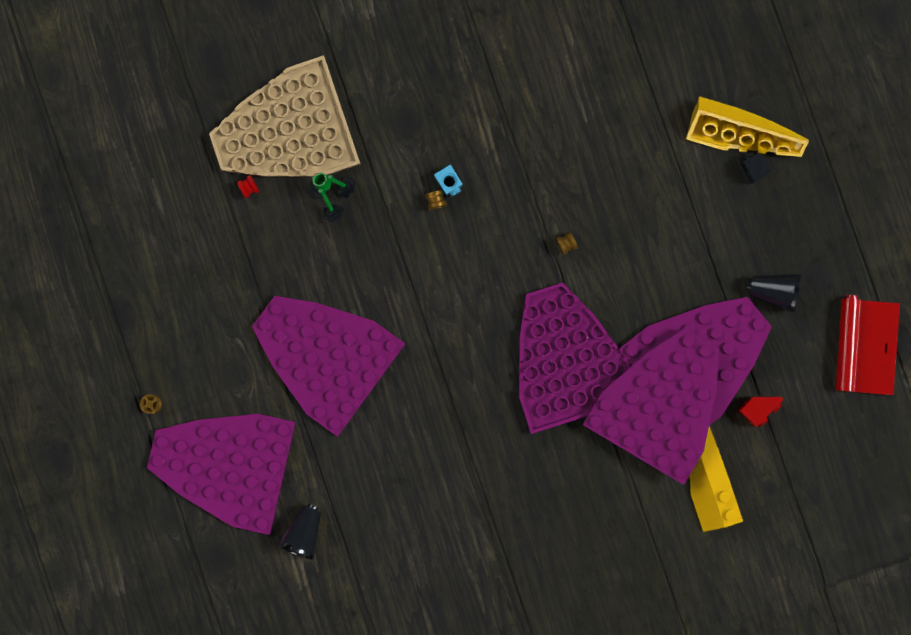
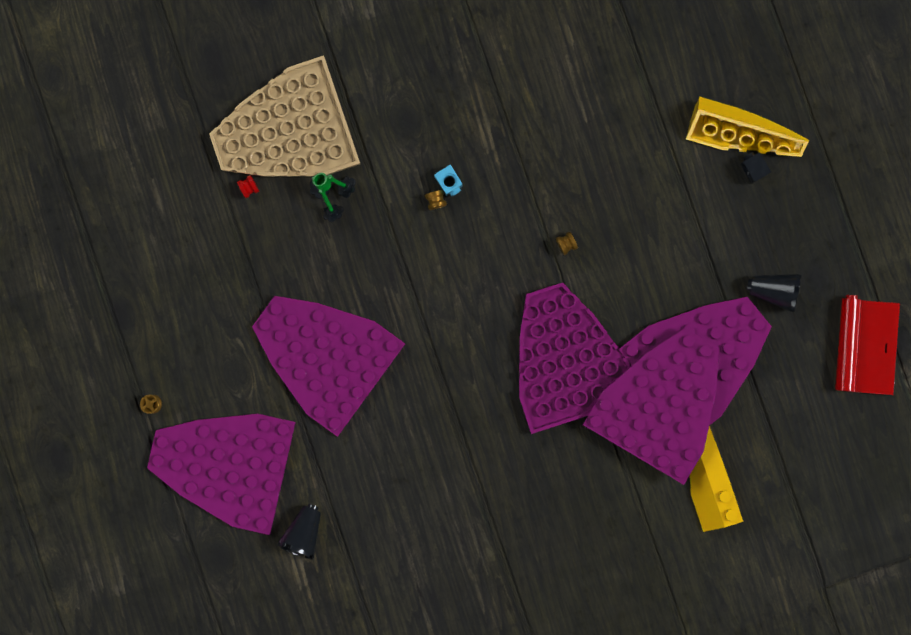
red slope [737,397,784,427] -> none

